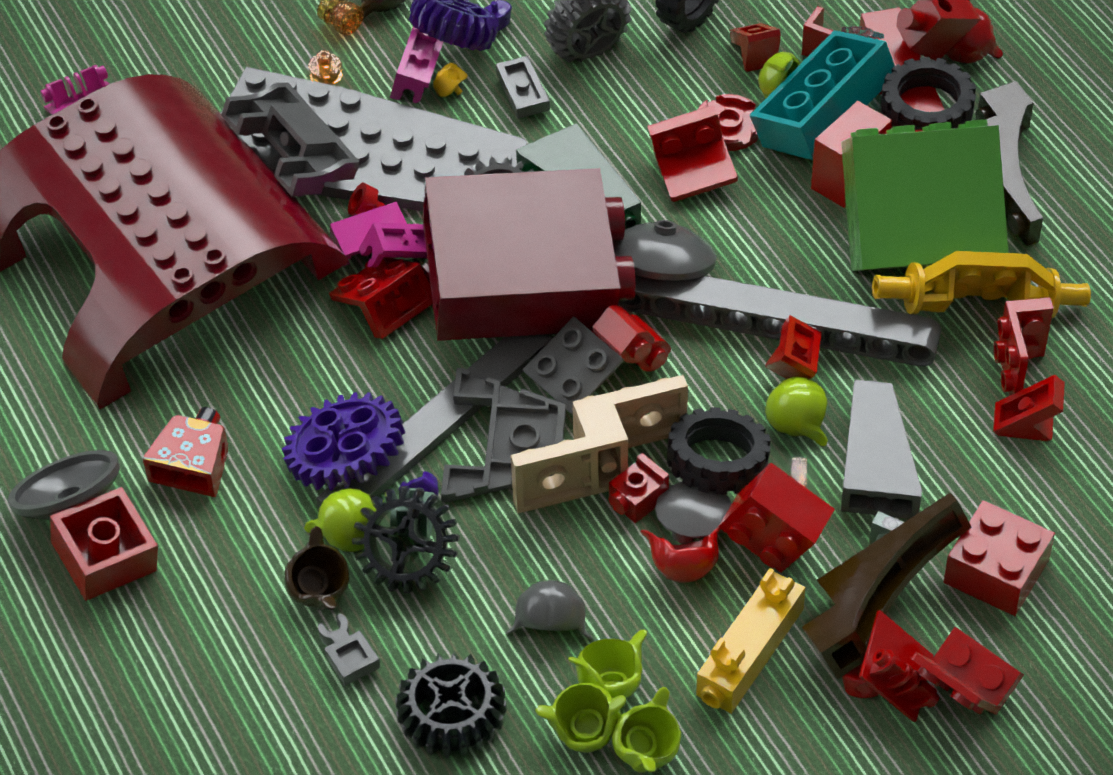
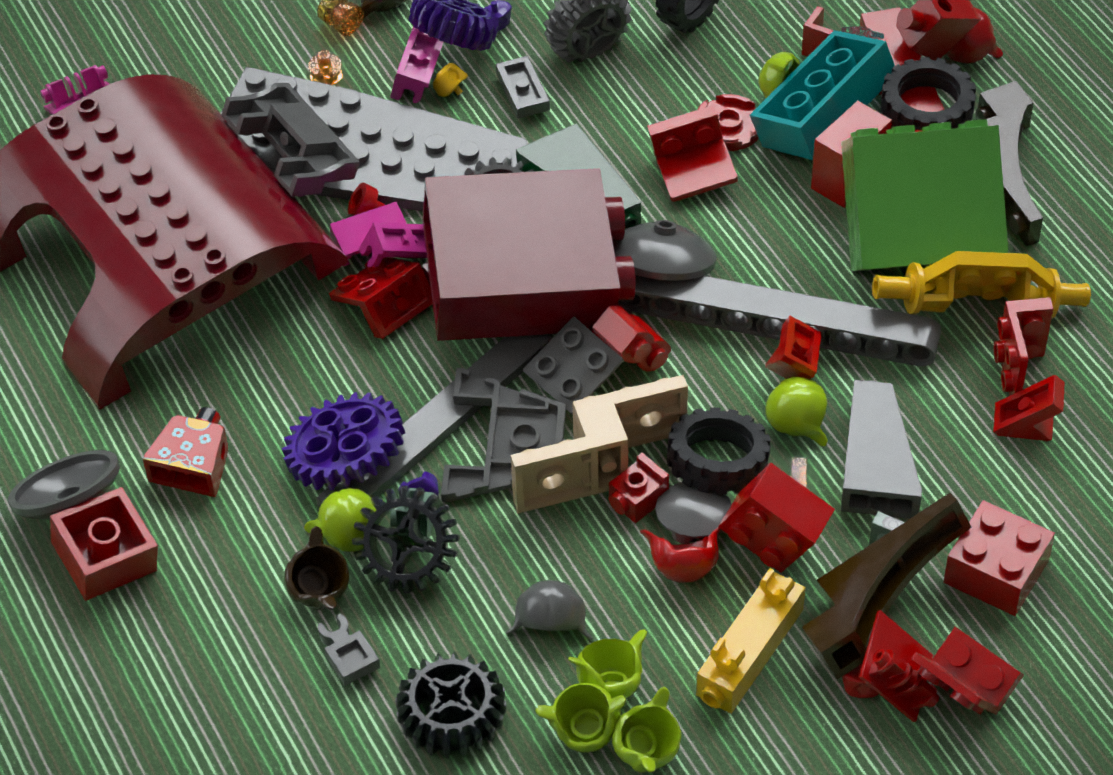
red slope [729,23,781,72] -> none

